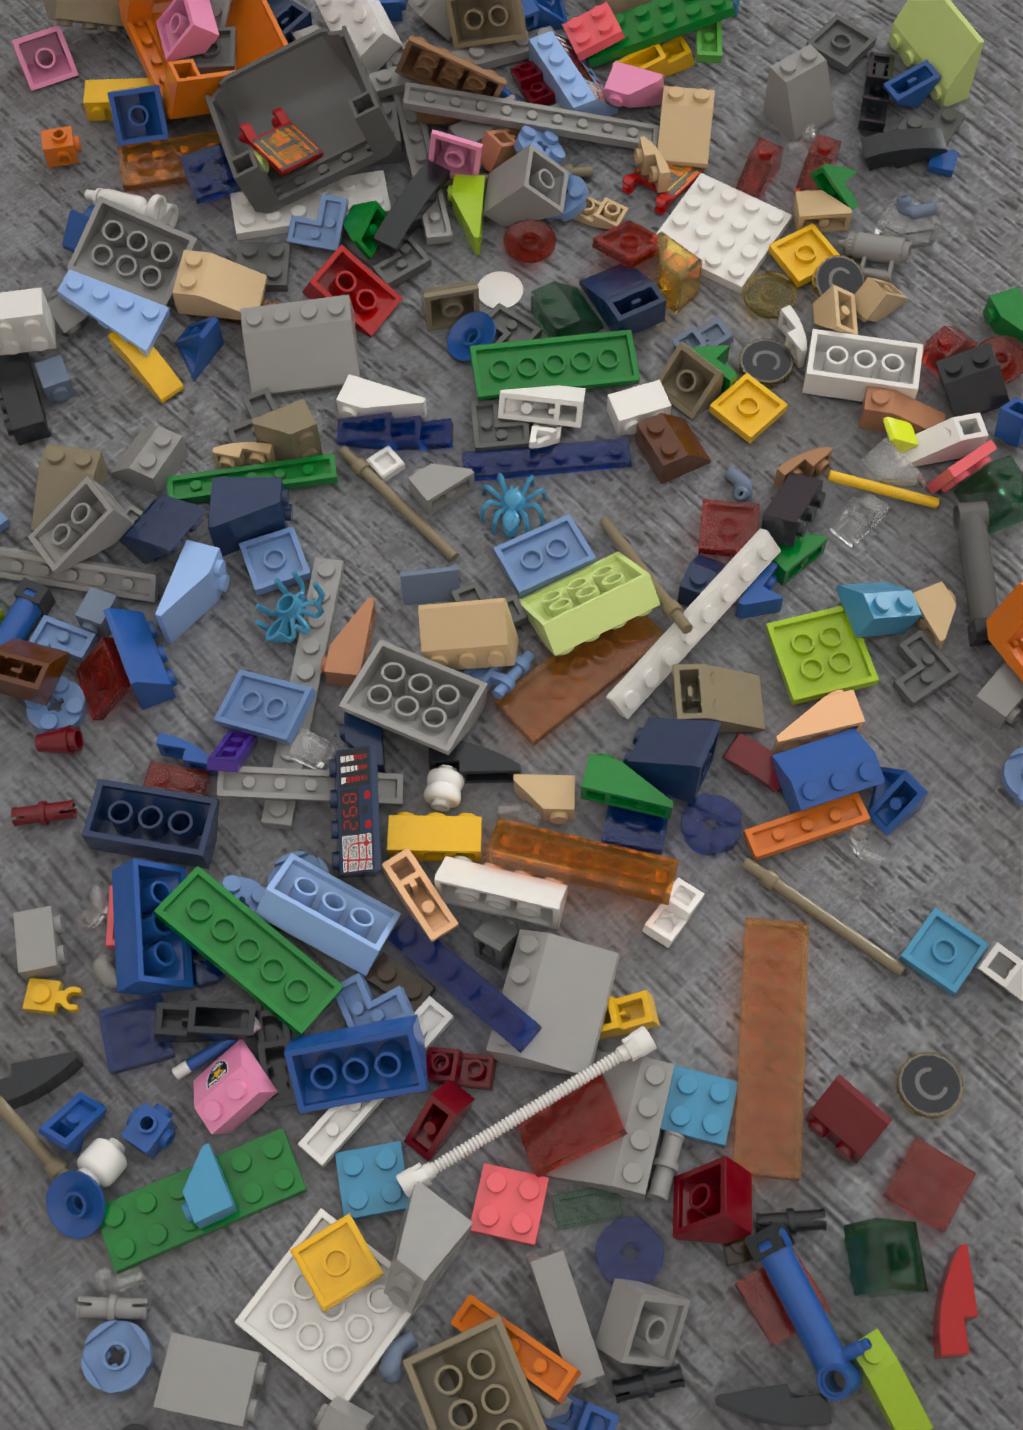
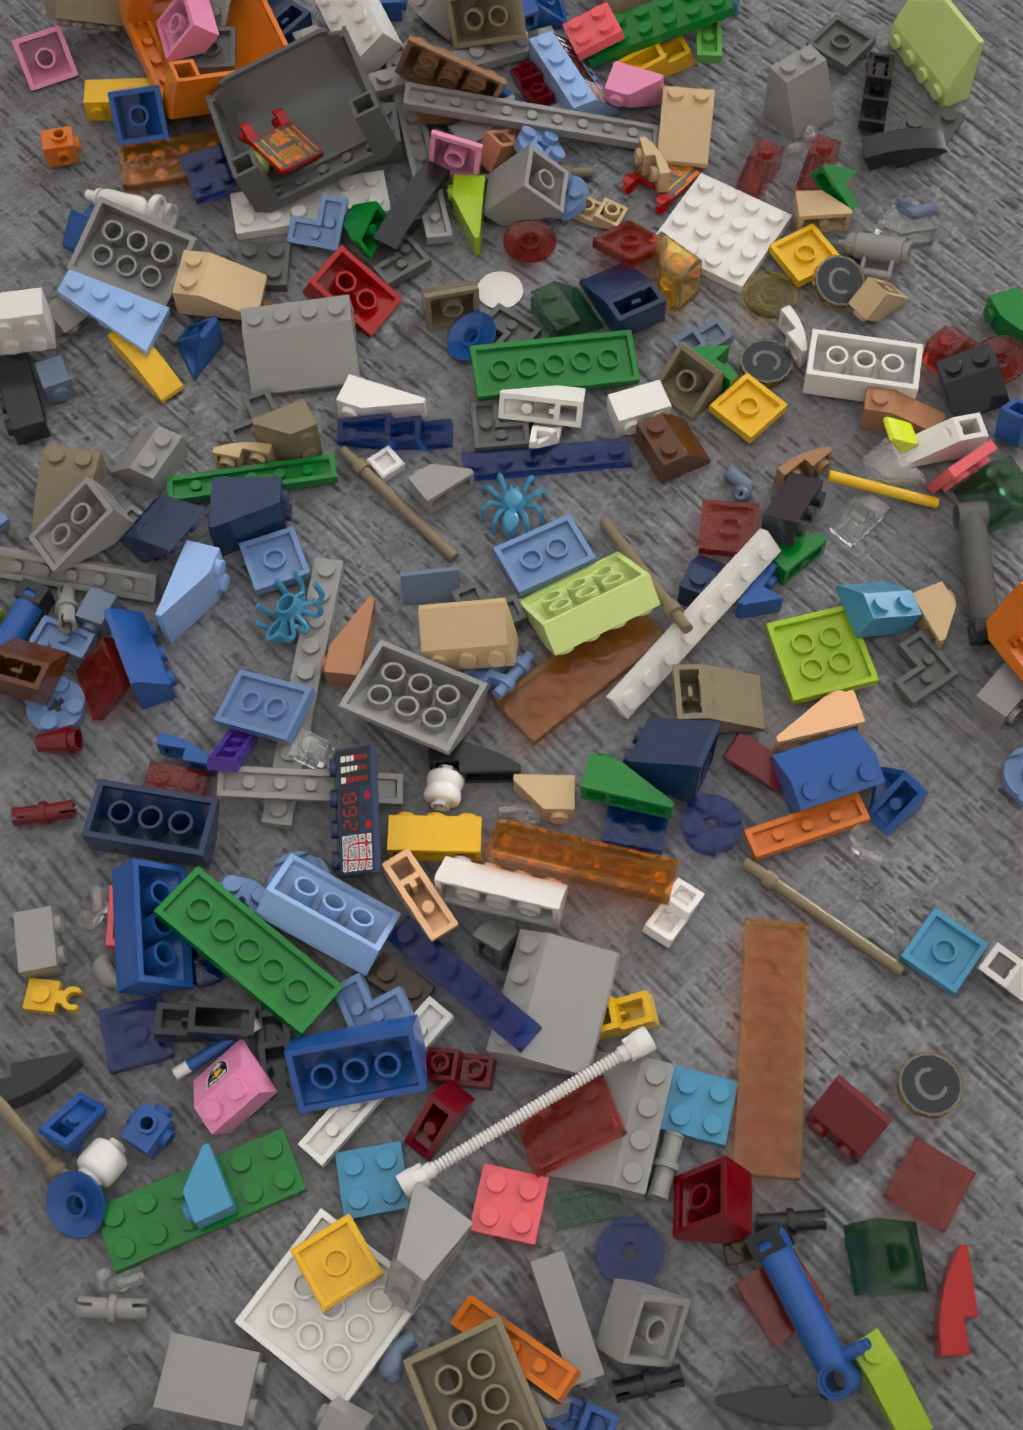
medium blue plate [81,1320,154,1394] -> none
dark blue slope [339,712,386,773] -> none
tan slope [813,284,858,335] -> none
blue slope [883,59,941,108] -> none
blue tile [927,149,959,177] -> none
none -> light grey pin [55,584,78,634]

